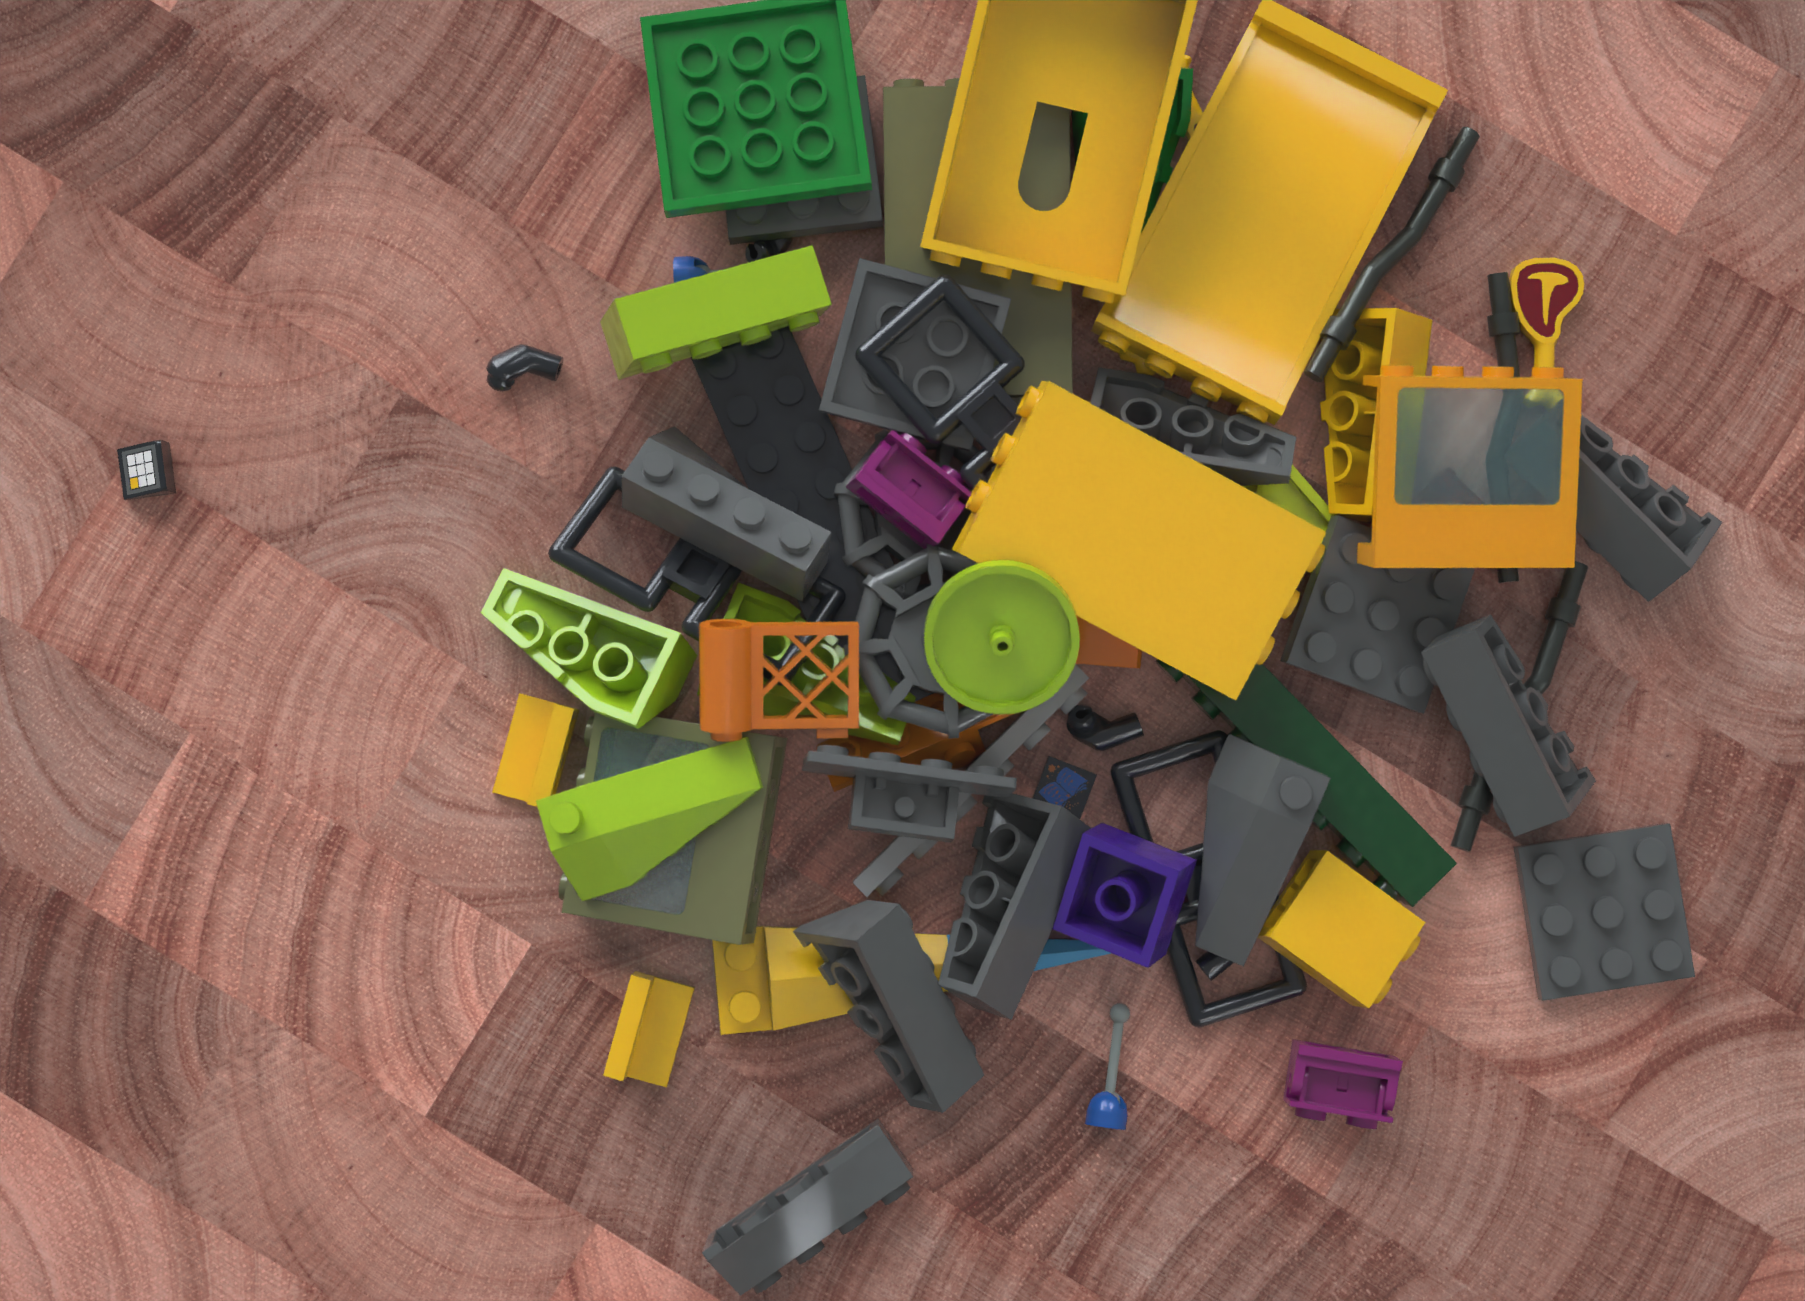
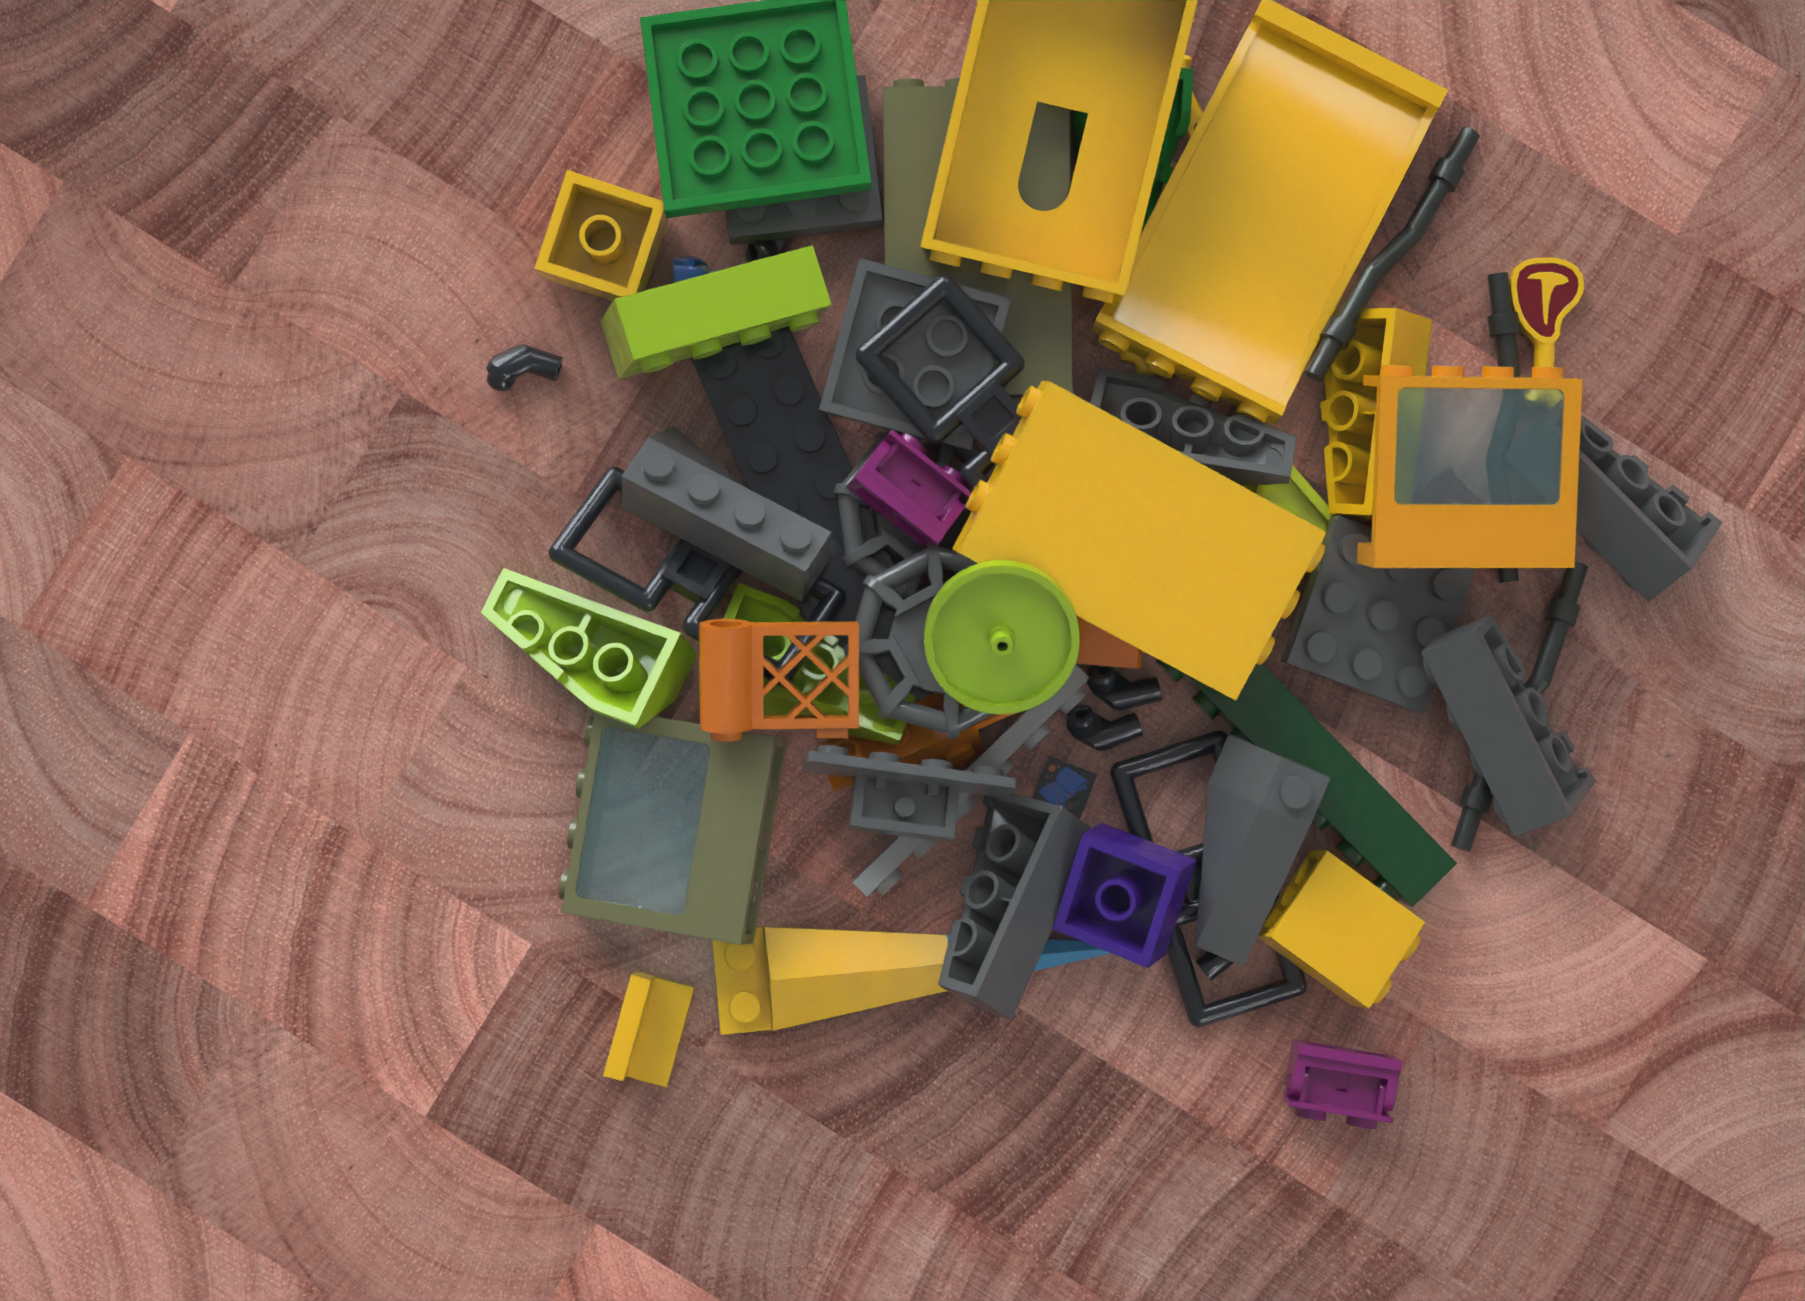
slope [117,440,176,500] -> none
yellow panel [492,693,580,807] -> none
lime wedge [536,737,763,901] -> none
dark grey wedge [702,1118,913,1296] -> none
dark grey wedge [793,900,984,1113] -> none
hinge [1085,1003,1130,1130] -> none
dark grey plate [1513,823,1695,1001] -> none
none -> yellow brick [534,170,669,301]
none -> black arm [1087,665,1162,710]

